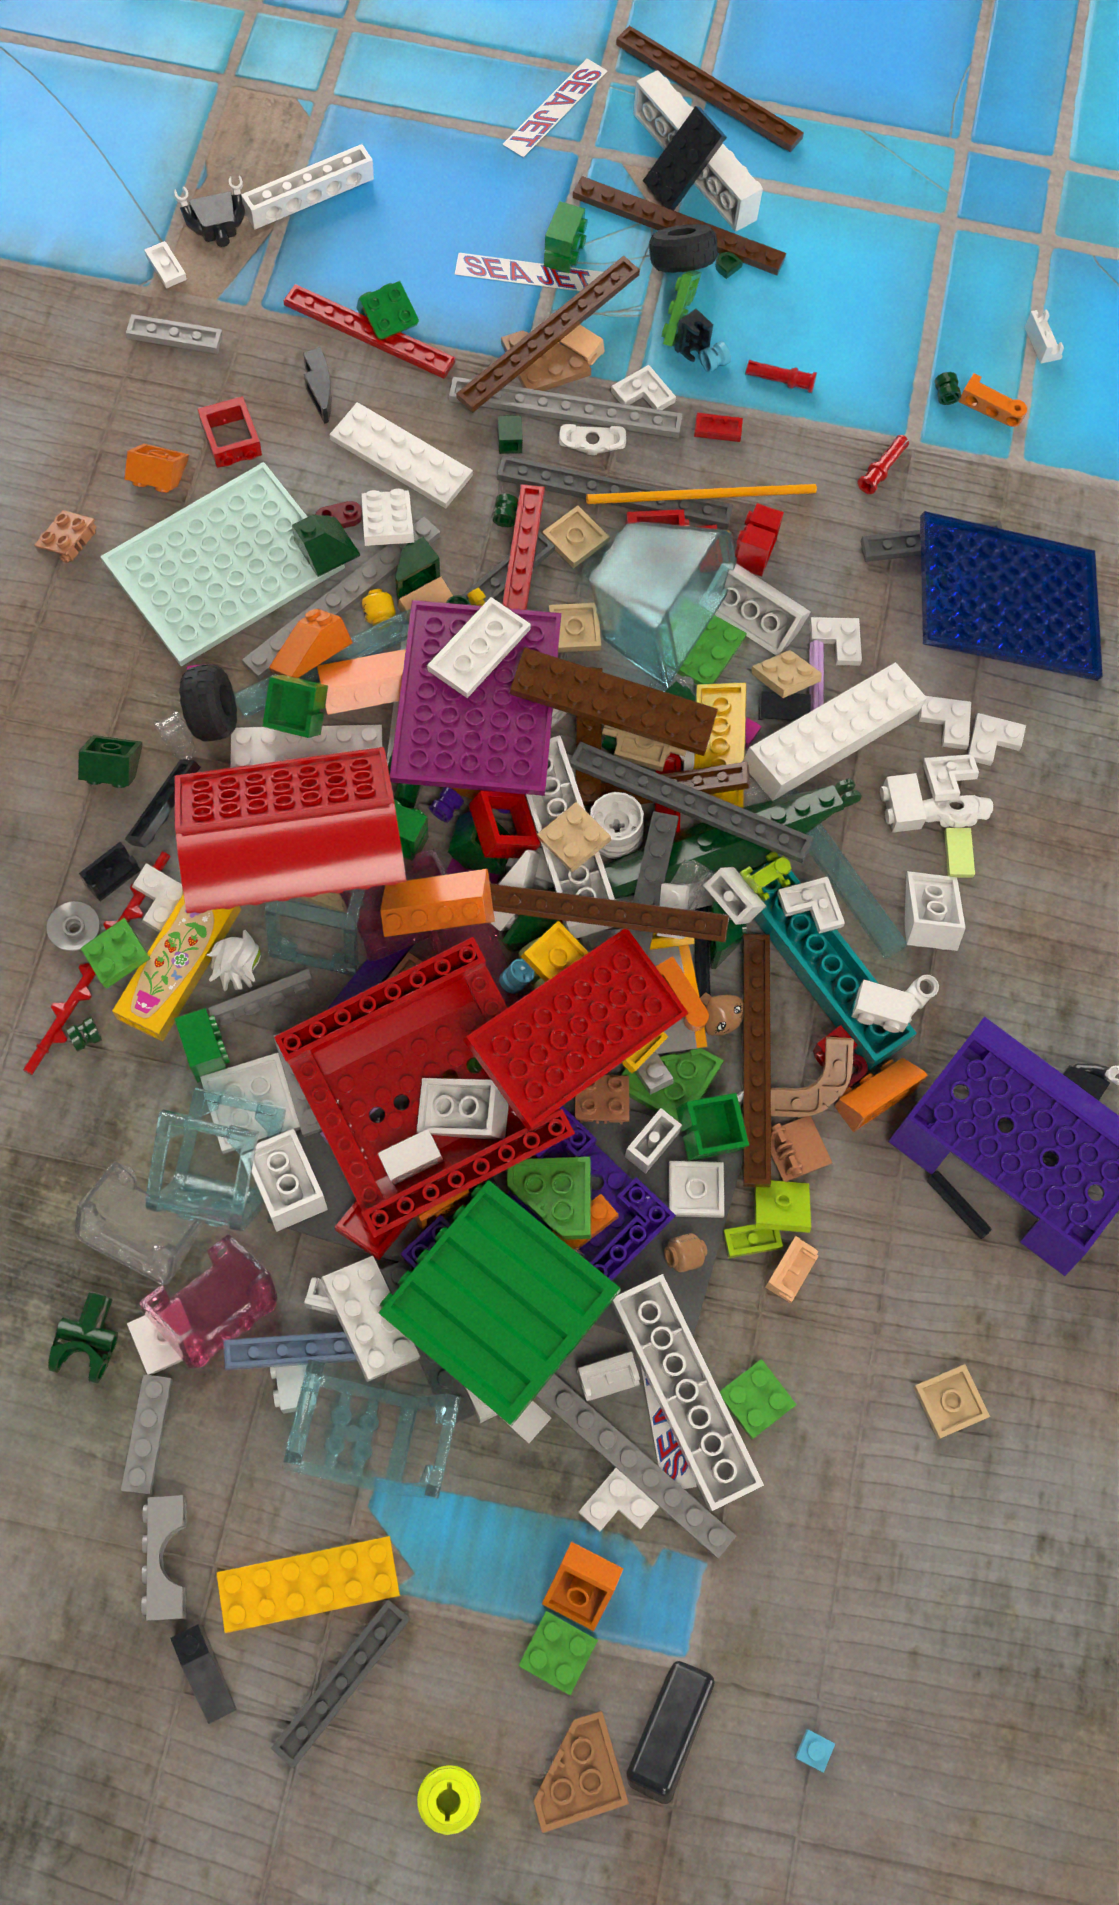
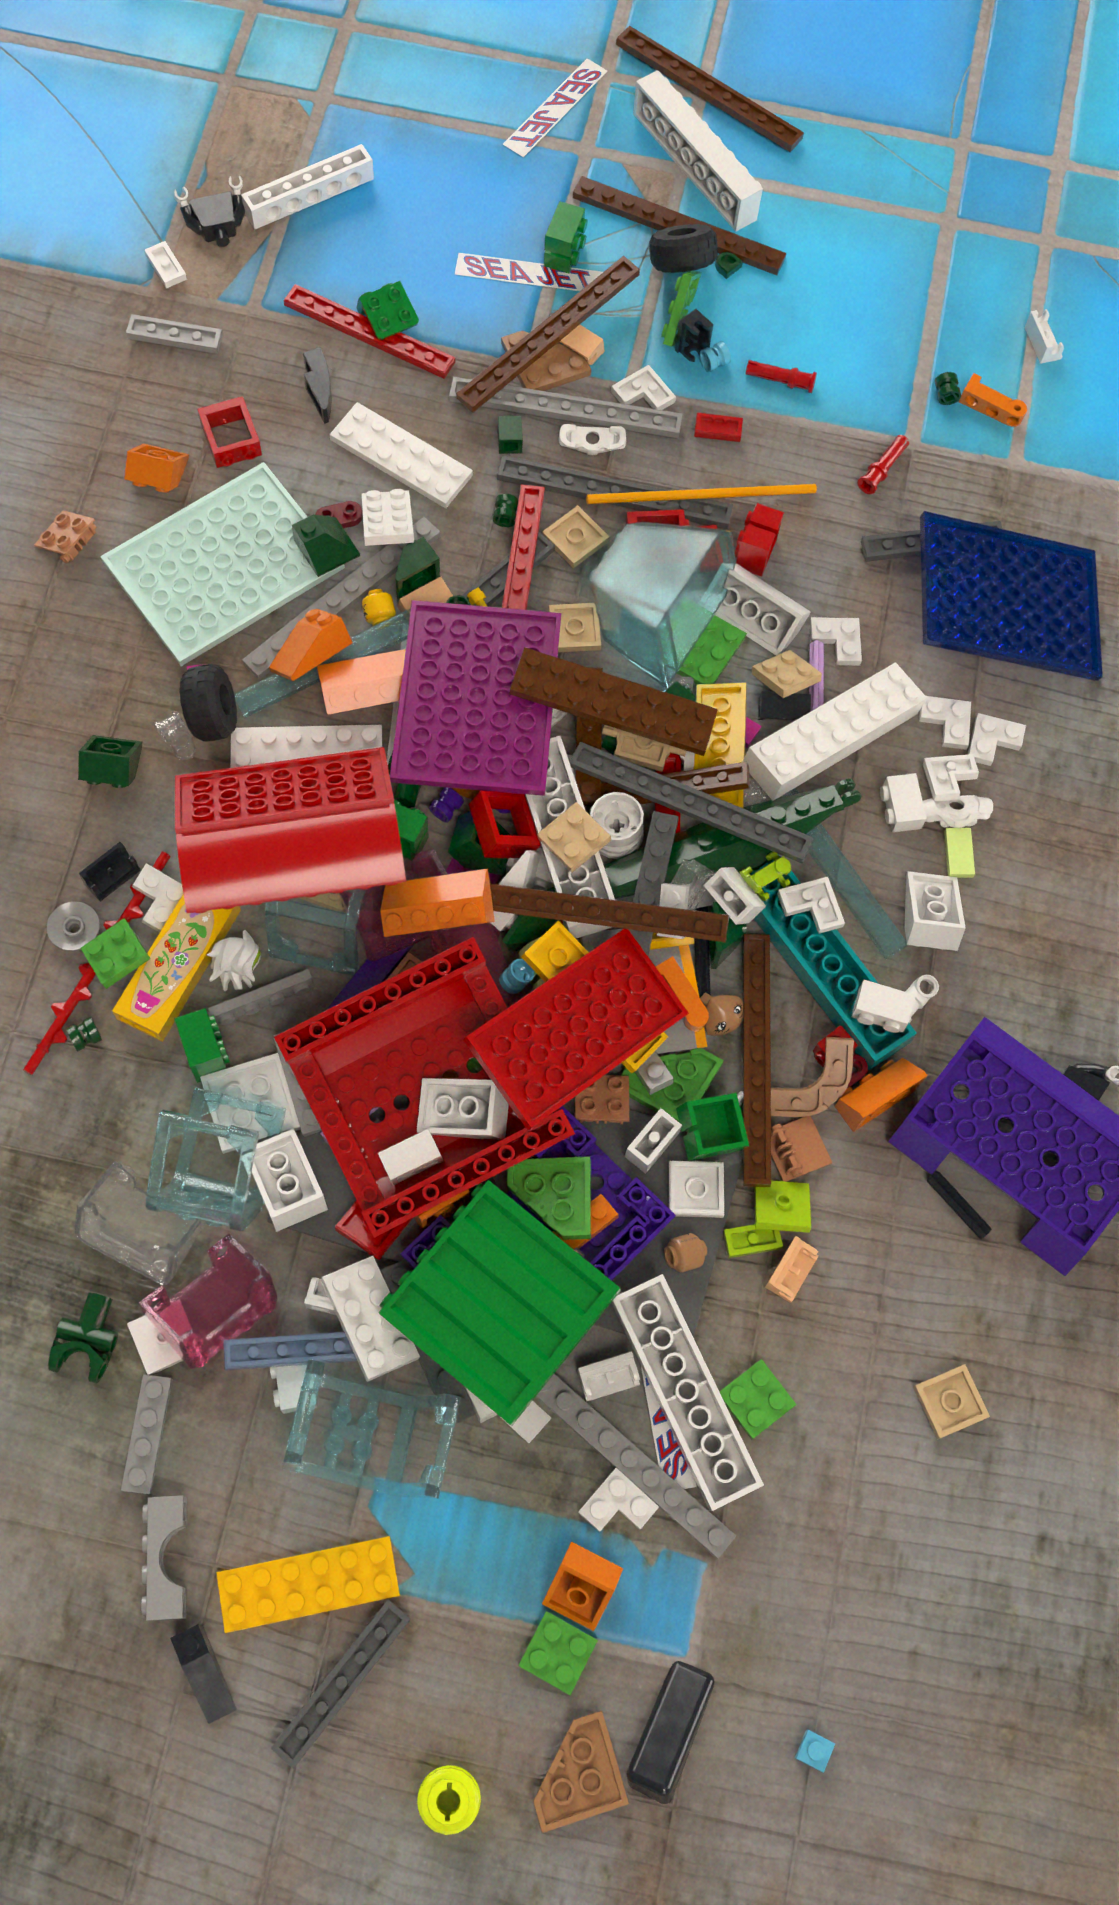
black plate [125,759,201,848] -> none
green piece [262,675,328,738] -> none
white plate [427,597,531,698] -> none
black plate [643,106,727,210] -> none

